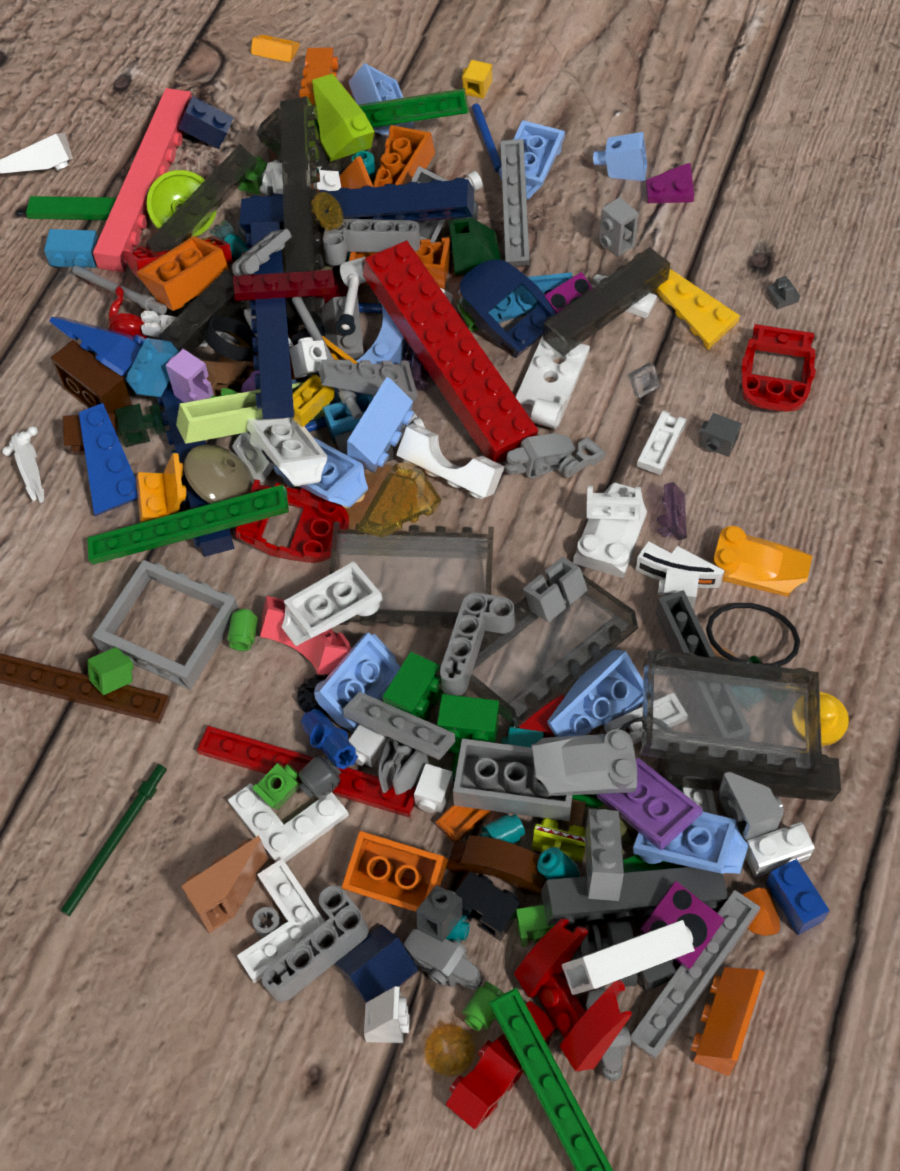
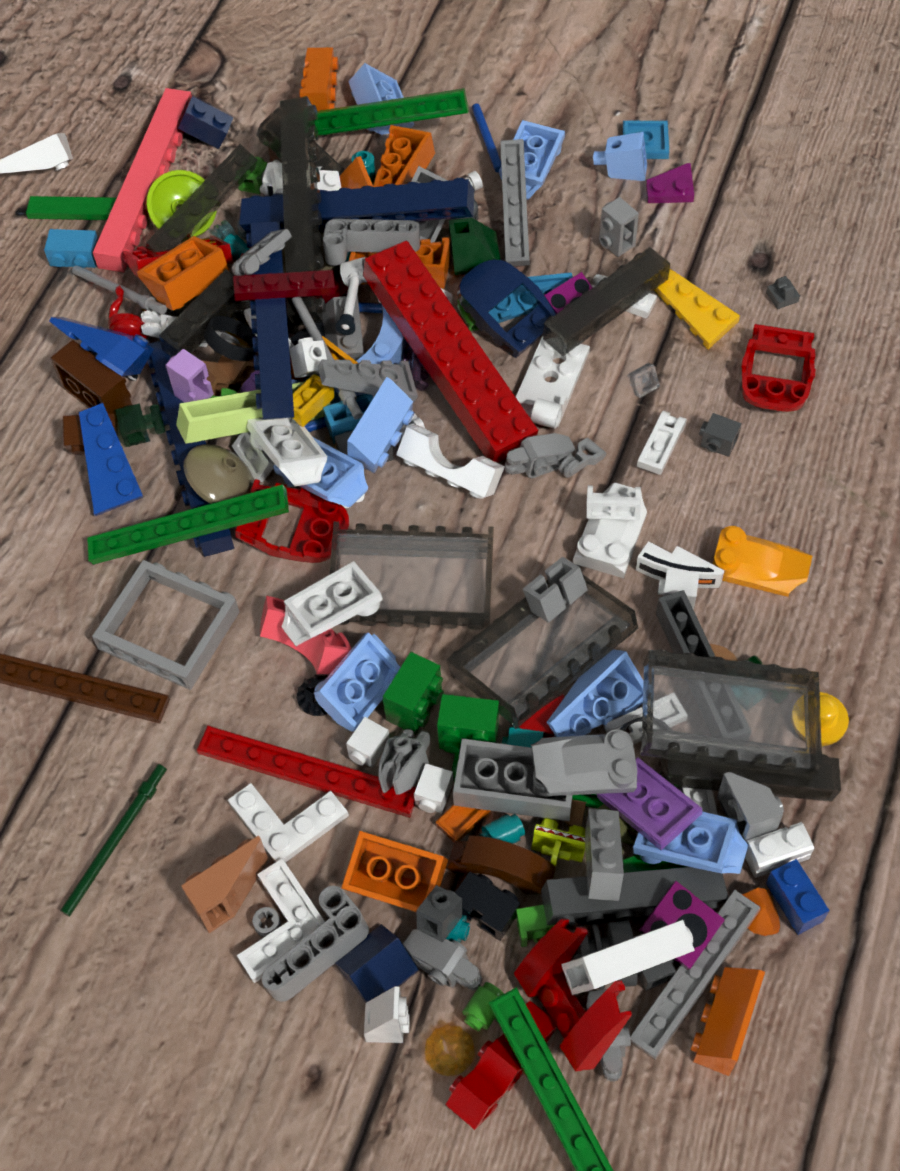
white piece [2,426,44,503] -> none
bright green brick [87,647,134,695] -> none
dark azure brick [125,338,179,397] -> none
light orange bracket [136,453,186,522] -> none
bright green brick [227,609,258,651] -> none
light orange slope [251,34,300,62] -> none
bright green brick [252,763,300,810] -> none
dark grey head [298,756,342,799] -> none
blue piece [301,709,358,769] -> none
clear yellow gear [311,192,343,231] -> none
lime wedge [312,74,375,162] -> none
light grey plate [343,691,455,760] -> none
clear yellow wedge [357,462,442,538] -> none
light grey beam [440,593,515,696] -> none
yellow brick [462,60,492,99] -> none
teal brick [537,847,580,880] -> none
clear purple plate [657,482,687,540] -> none
black piece [706,603,800,669] -> none
none -> dark azure tile [622,121,669,159]

